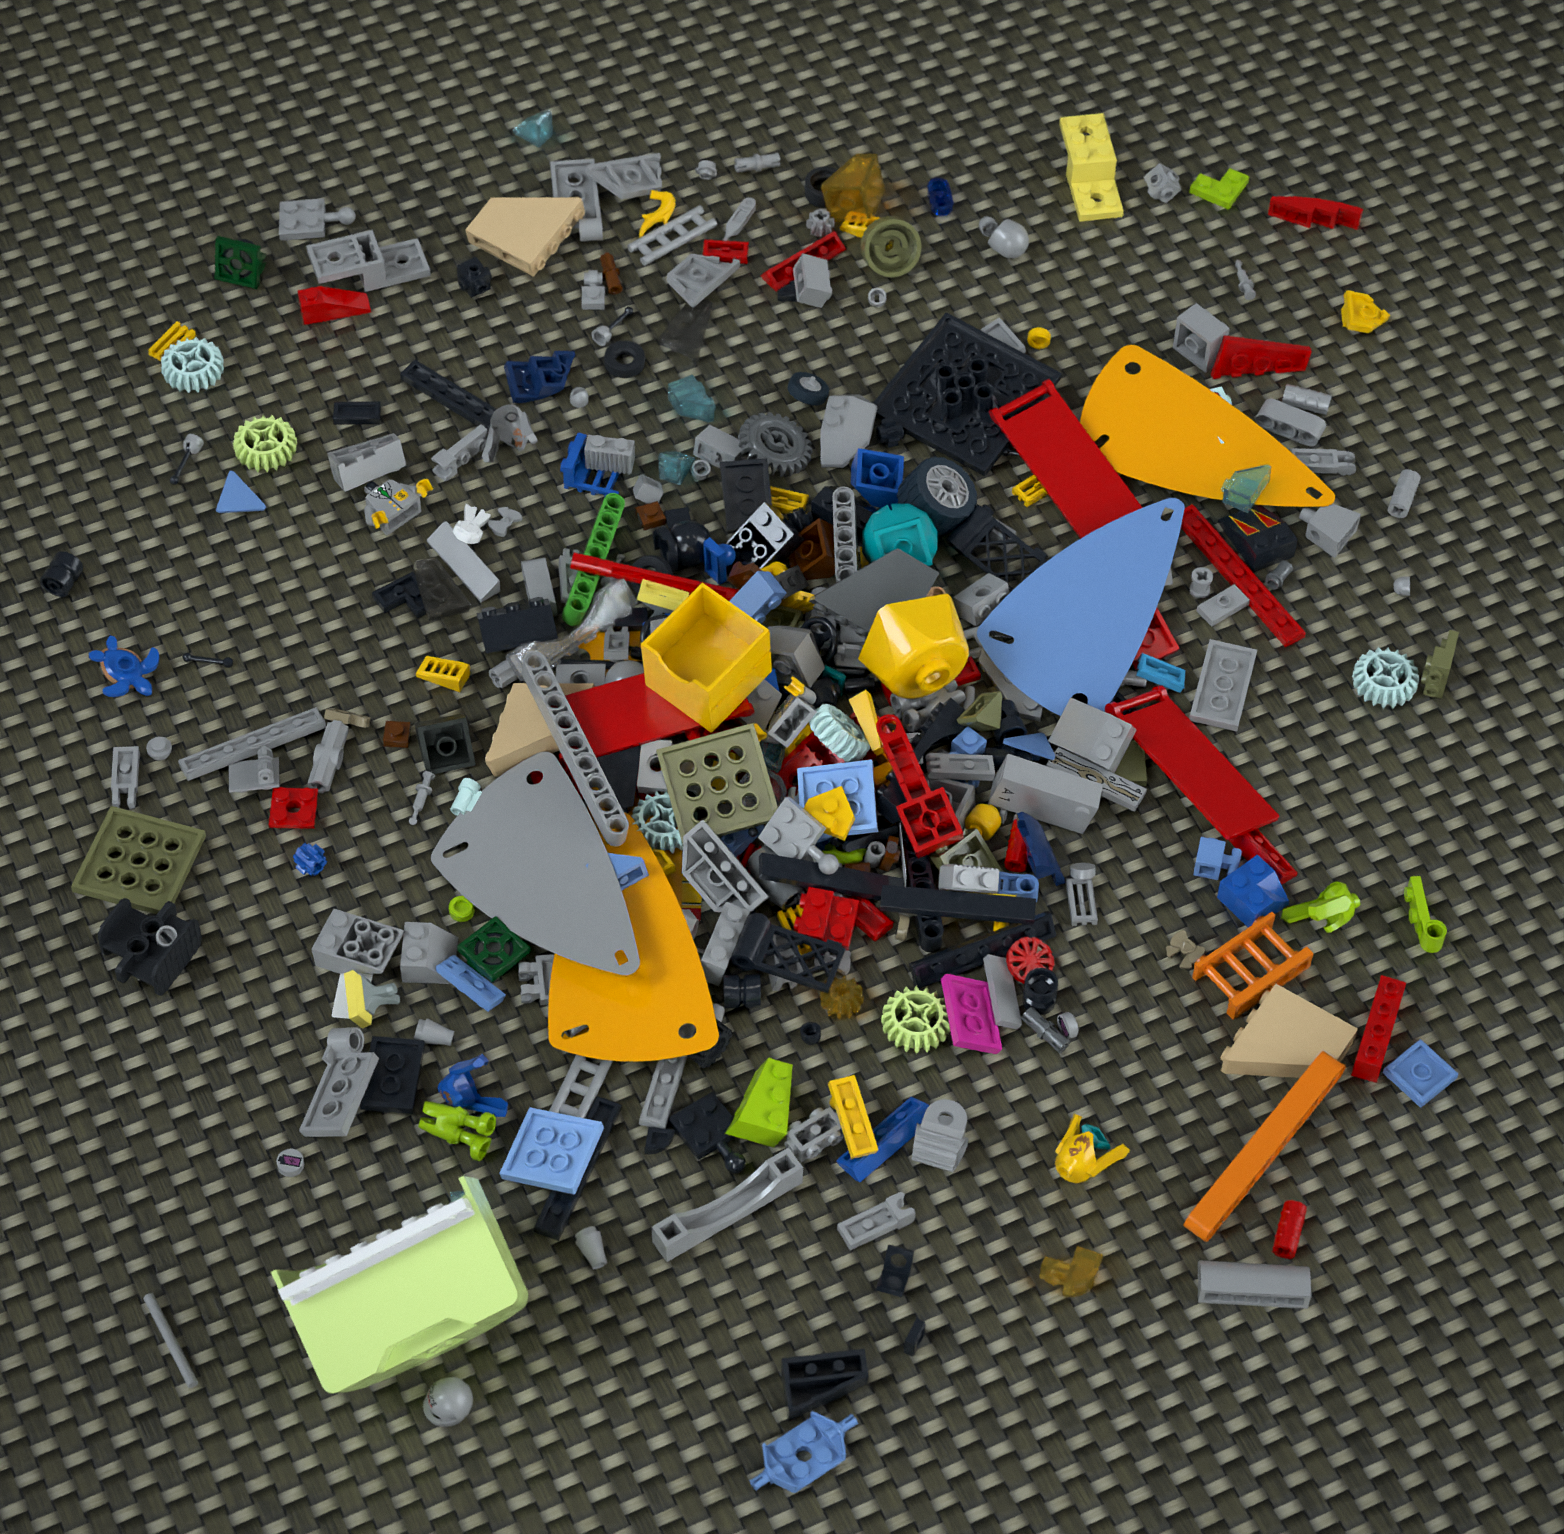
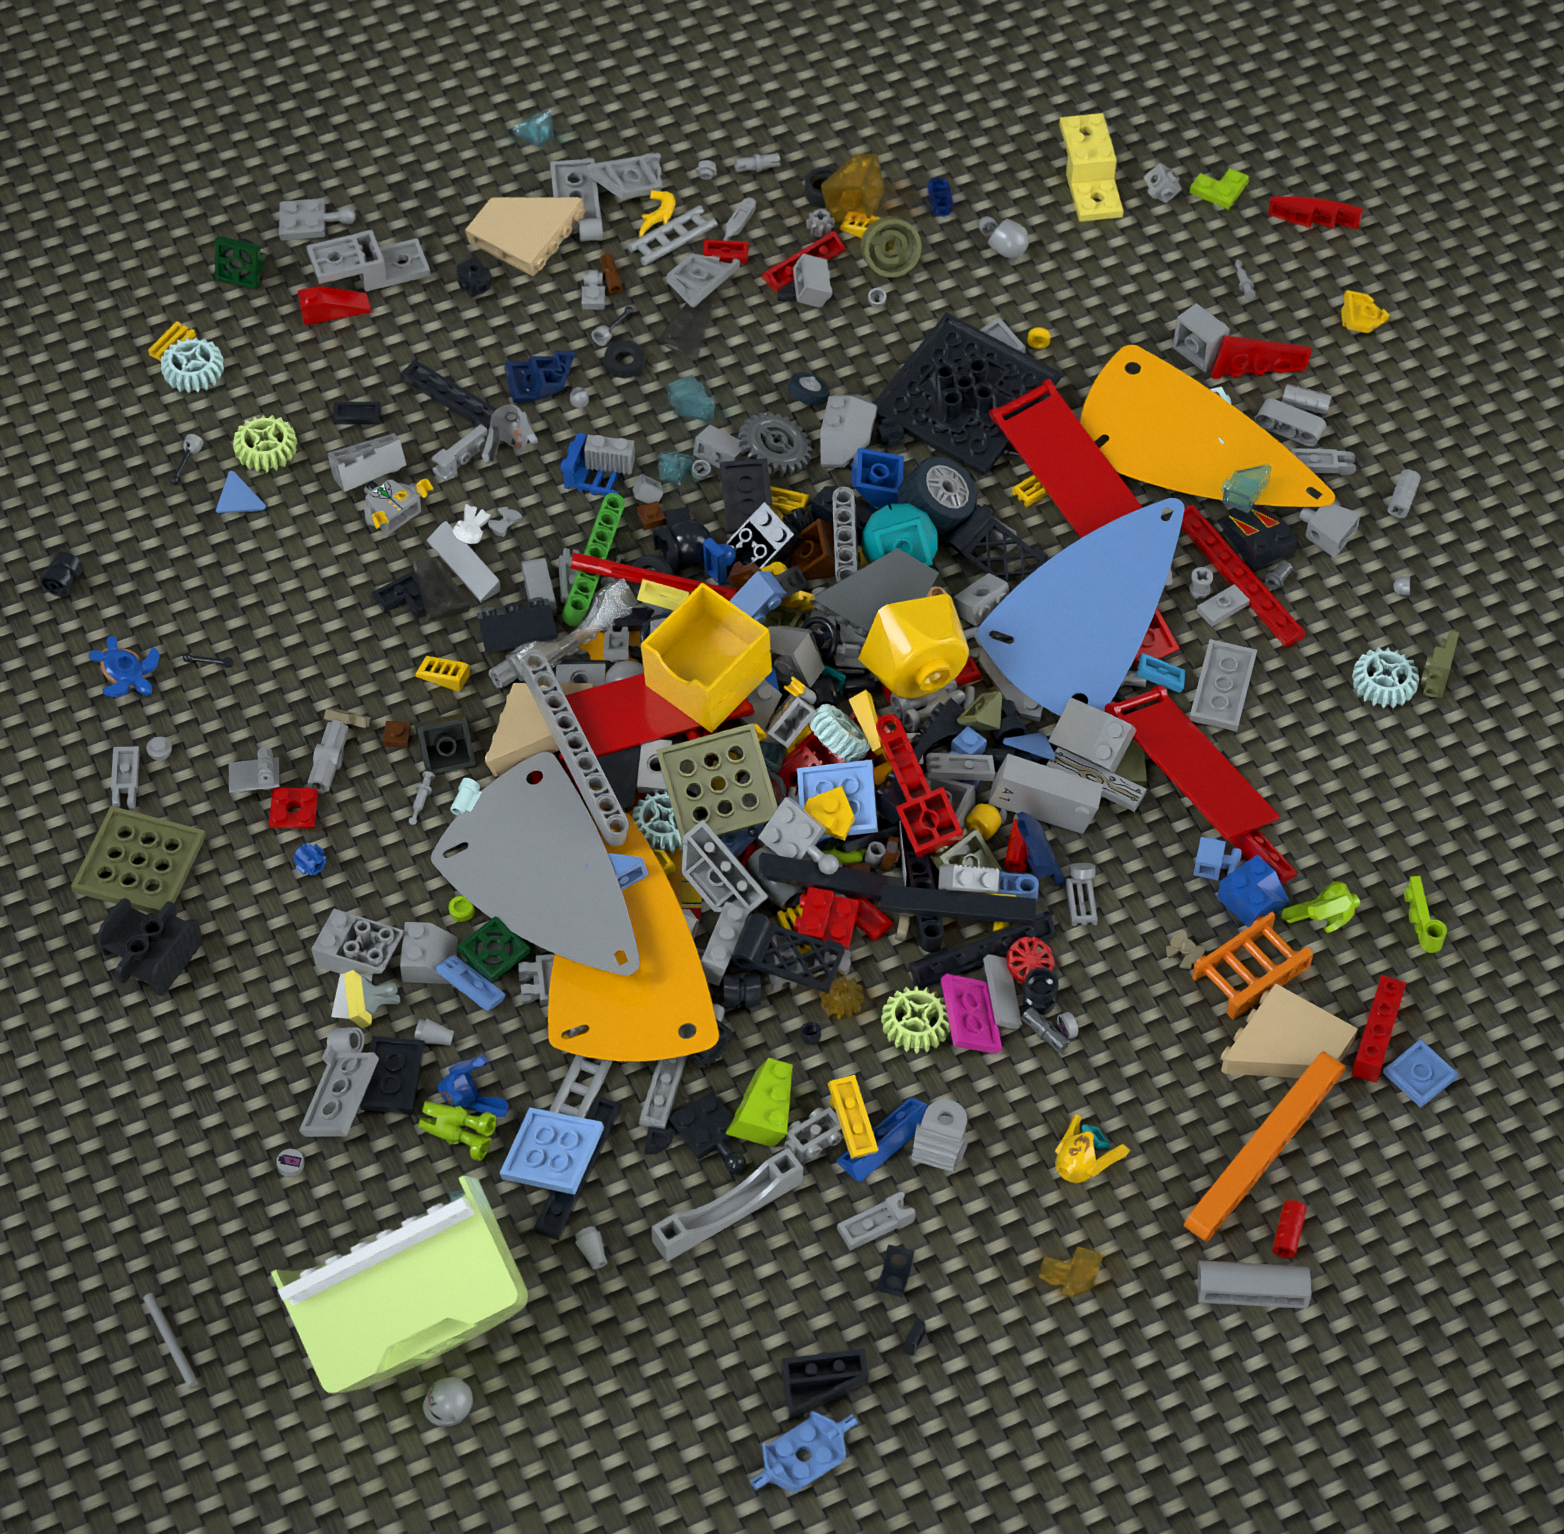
light grey hinge [156,926,177,947] -> none
light grey tile [178,707,326,781] -> none

